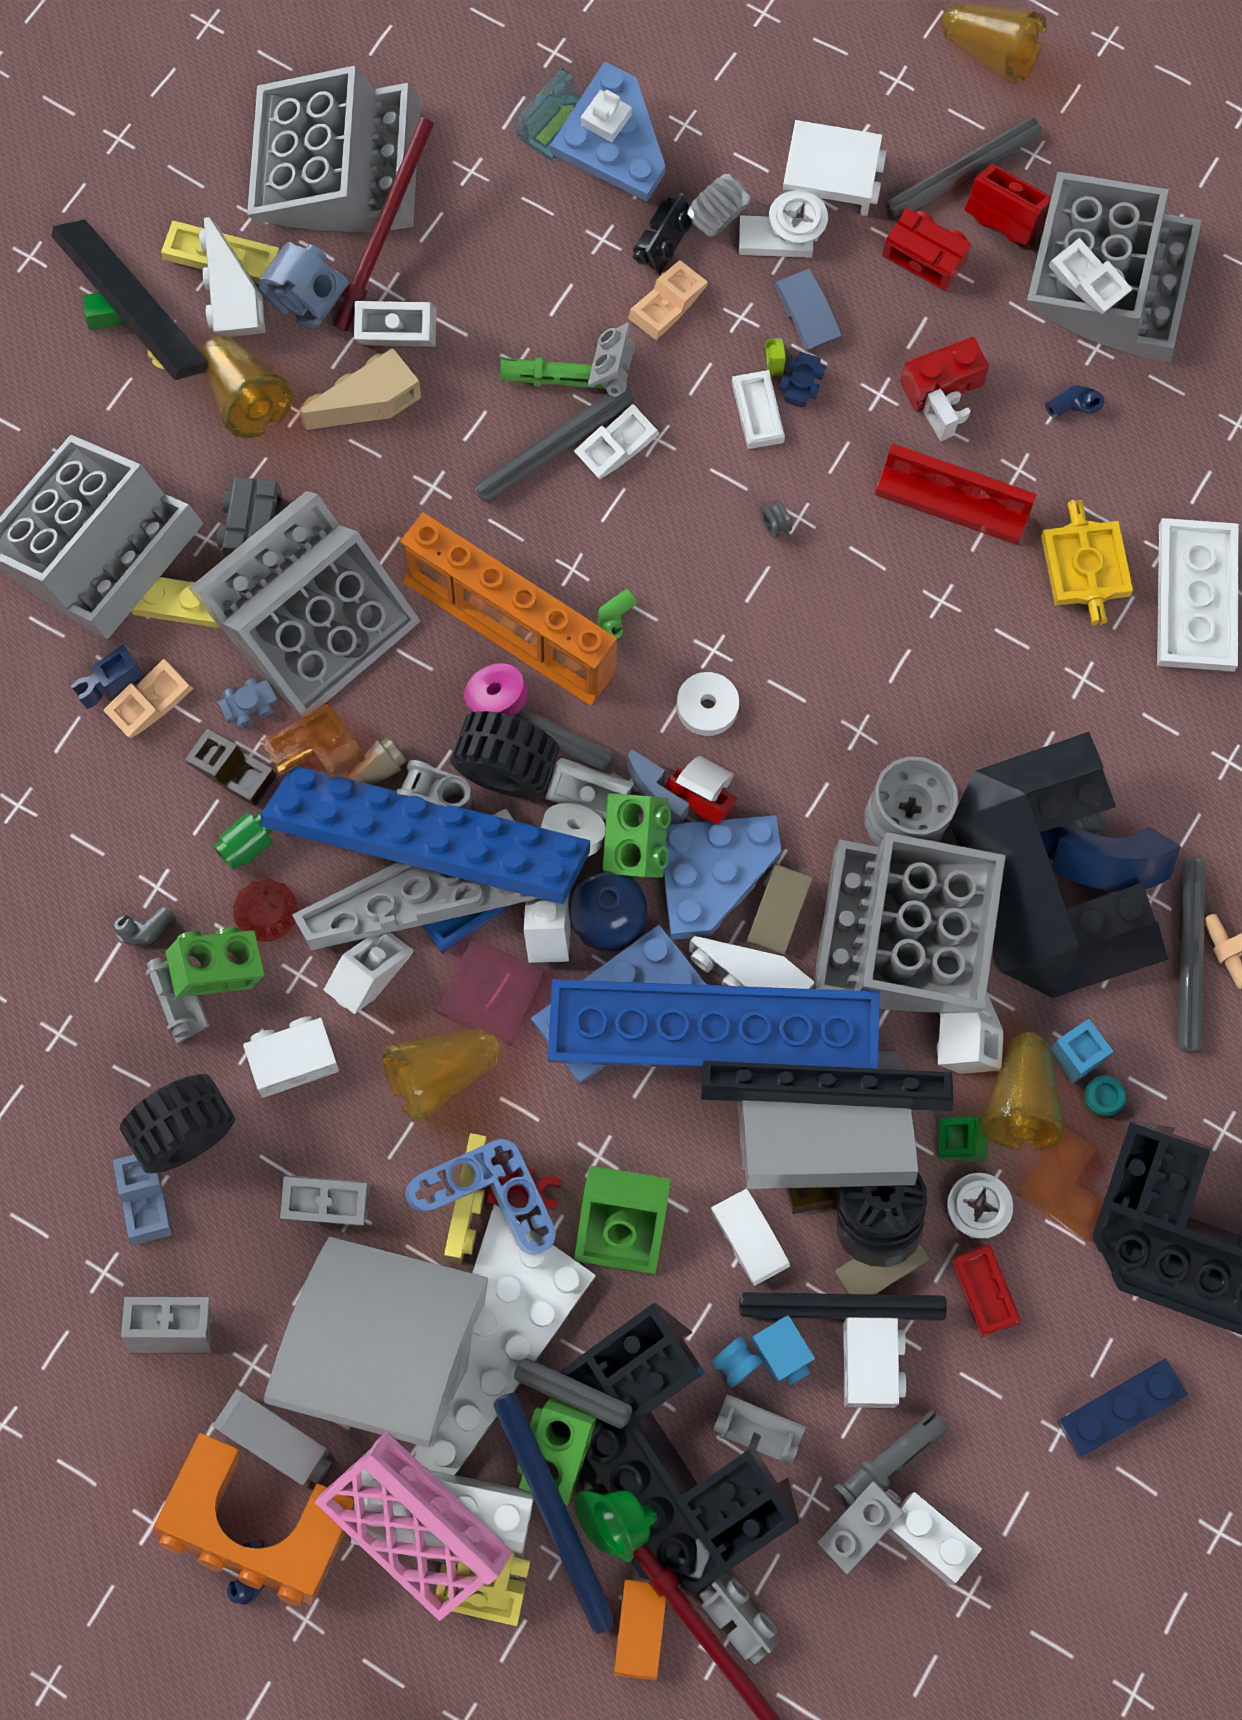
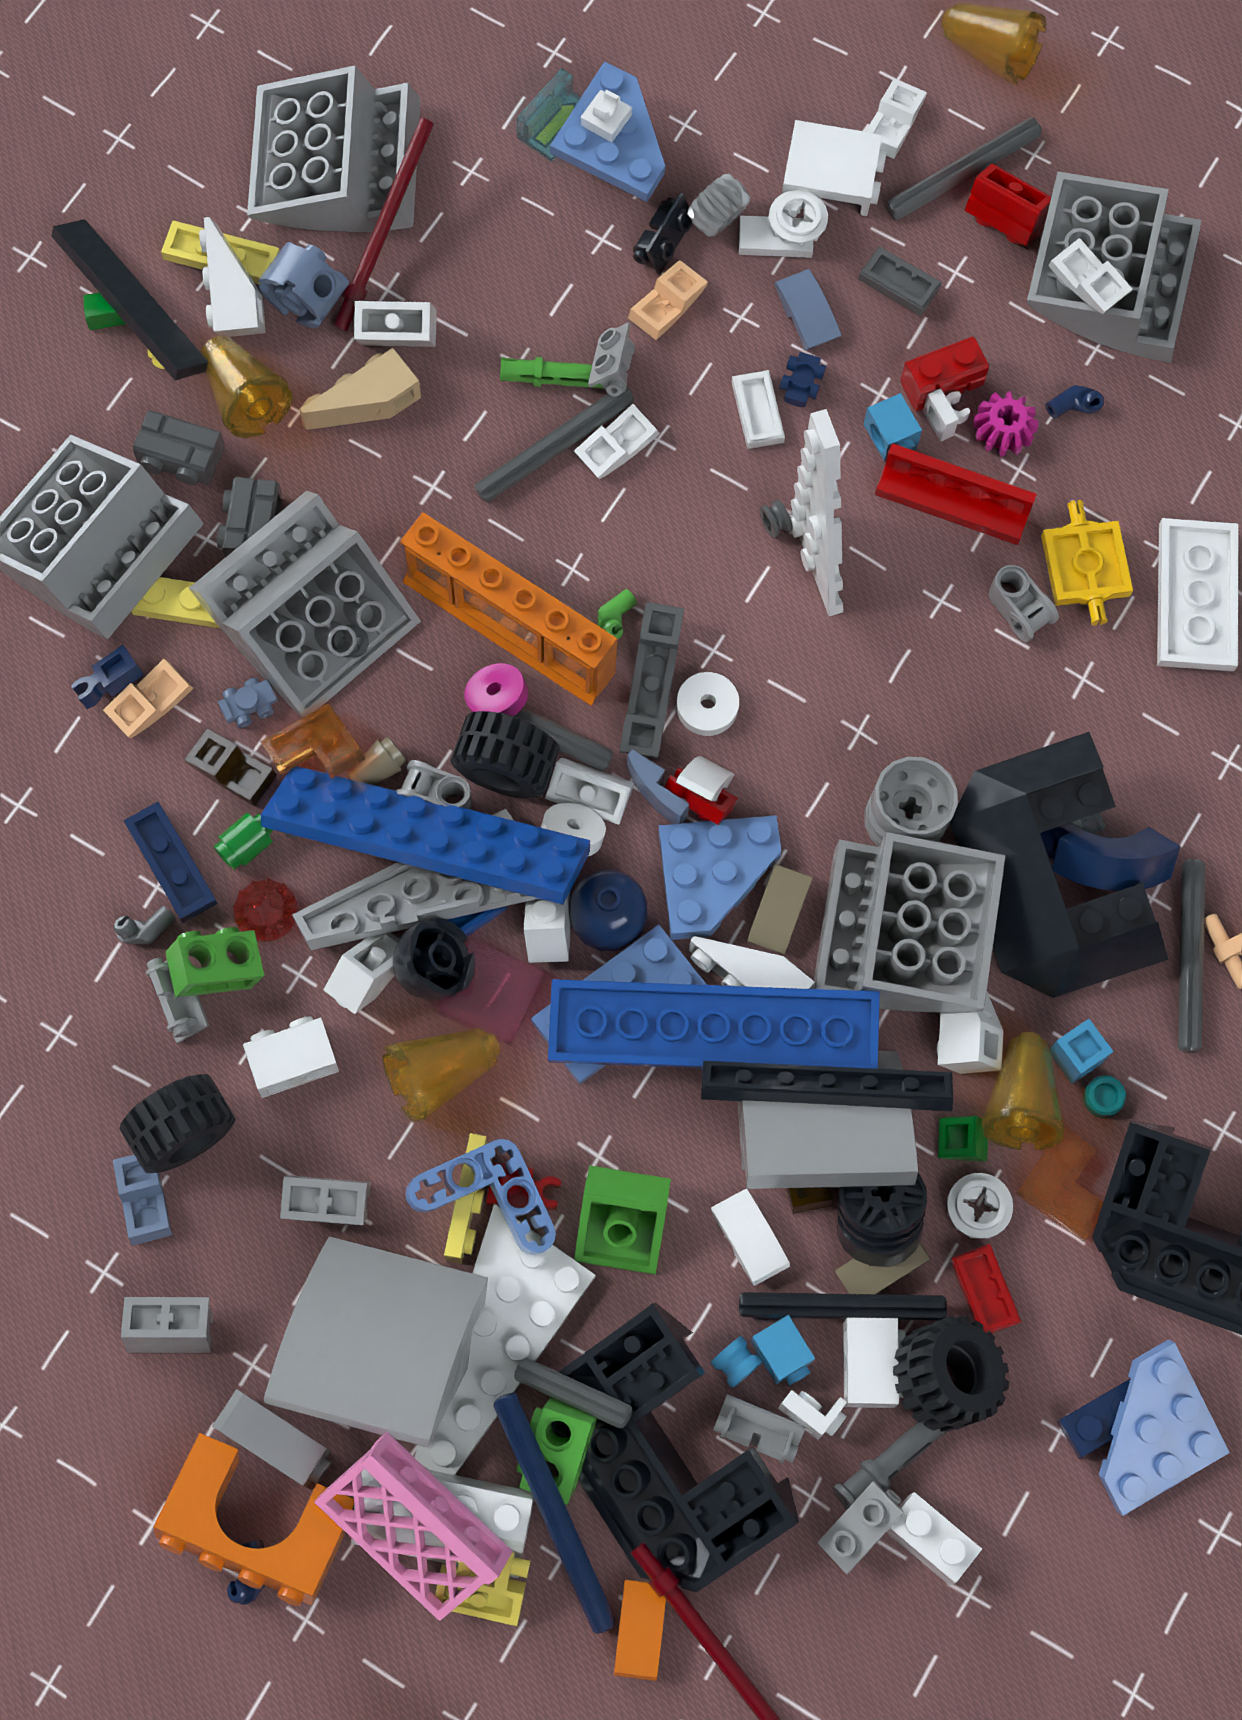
green piece [575,1490,657,1562] -> none
bright green brick [603,793,671,877] -> none
light grey hinge [699,1573,781,1665] -> none
lime tile [765,338,786,377] -> none
red brick [882,208,972,292] -> none
none -> dark blue plate [123,801,218,923]
none -> dark grey brick [133,410,225,485]
none -> black cylinder [392,918,475,1001]
none -> dark grey slope [619,602,684,759]
none -> white bracket [778,1390,847,1440]
none -> white wing [789,409,843,616]
none -> dark grey plate [858,246,942,316]
none -> dark azure brick [863,393,922,462]
none -> white slope [866,78,927,159]
none -> black tyre [893,1316,1009,1432]
none -> dark pink gear [973,390,1039,457]
none -> light grey piece [989,565,1059,642]
none -> medium blue plate [1098,1339,1230,1516]

